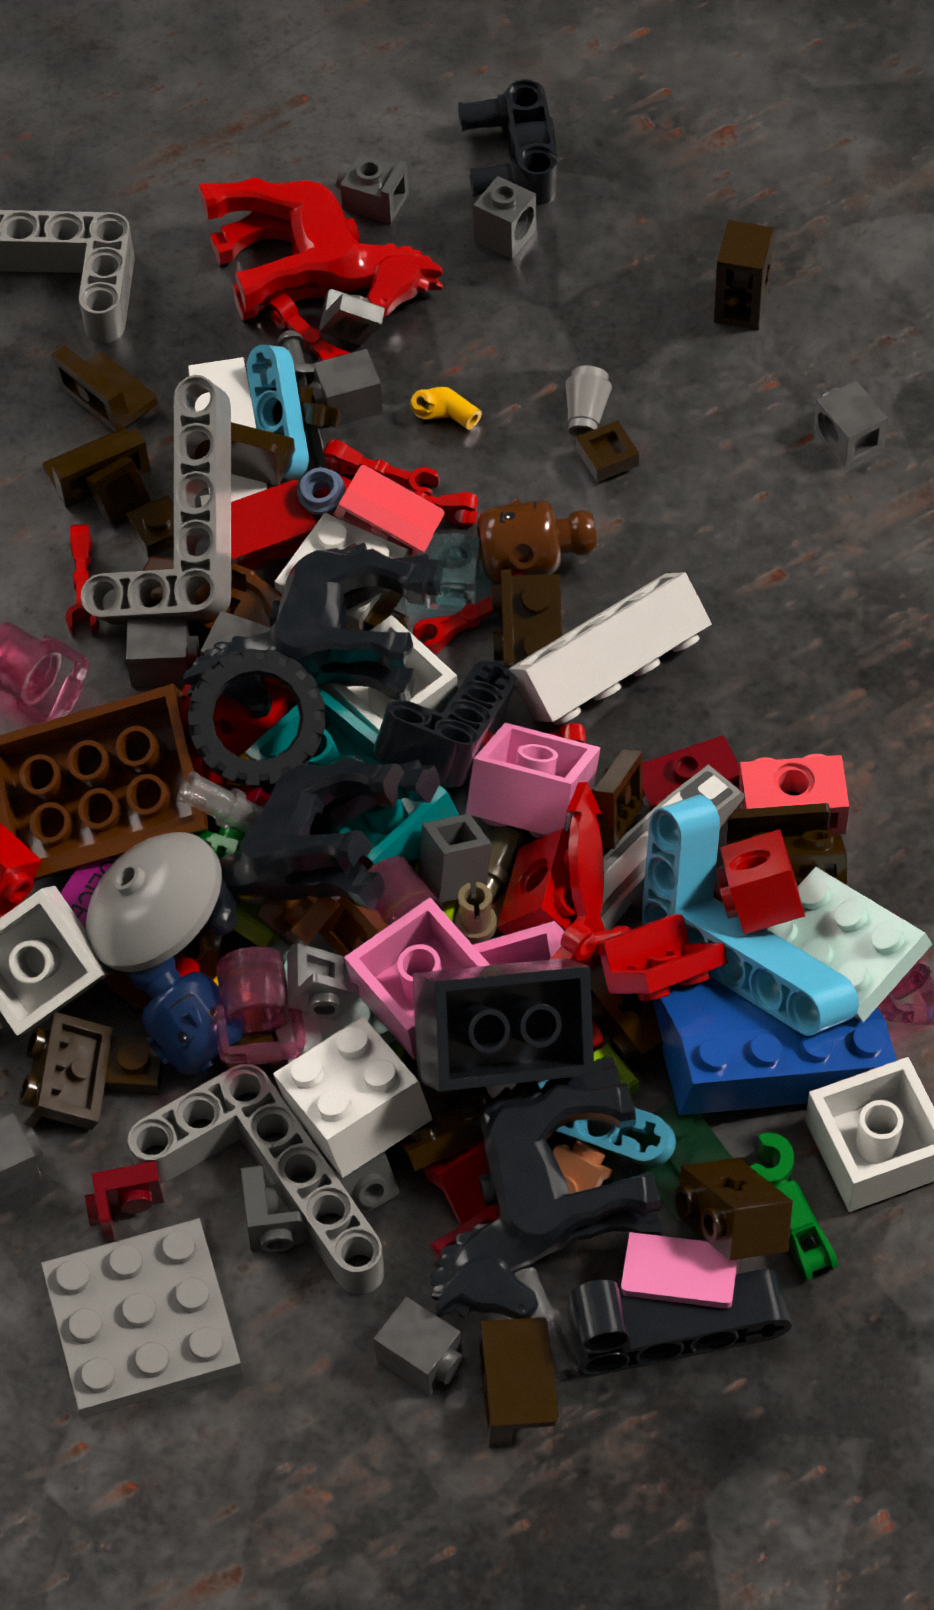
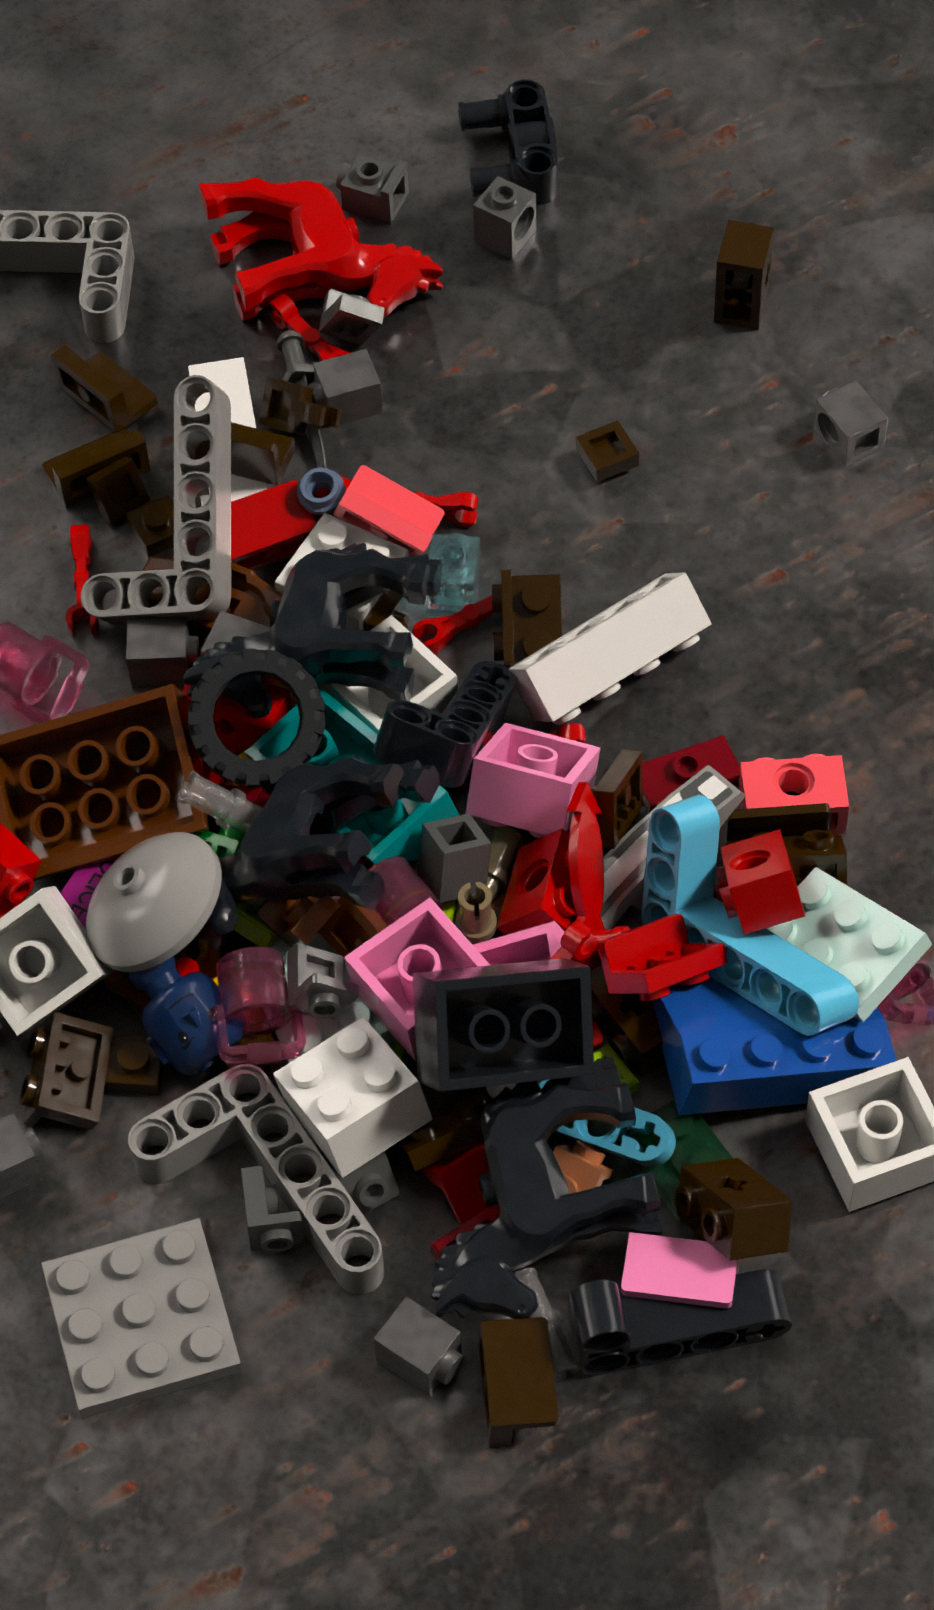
dark red bracket [85,1161,164,1242] -> none
medium azure beam [247,345,309,480] -> none
red piece [323,440,439,496] -> none
yellow arm [410,387,482,430] -> none
reddish brown piece [477,498,597,584] -> none
light grey cone [566,365,612,438] -> none
green piece [750,1132,838,1281] -> none

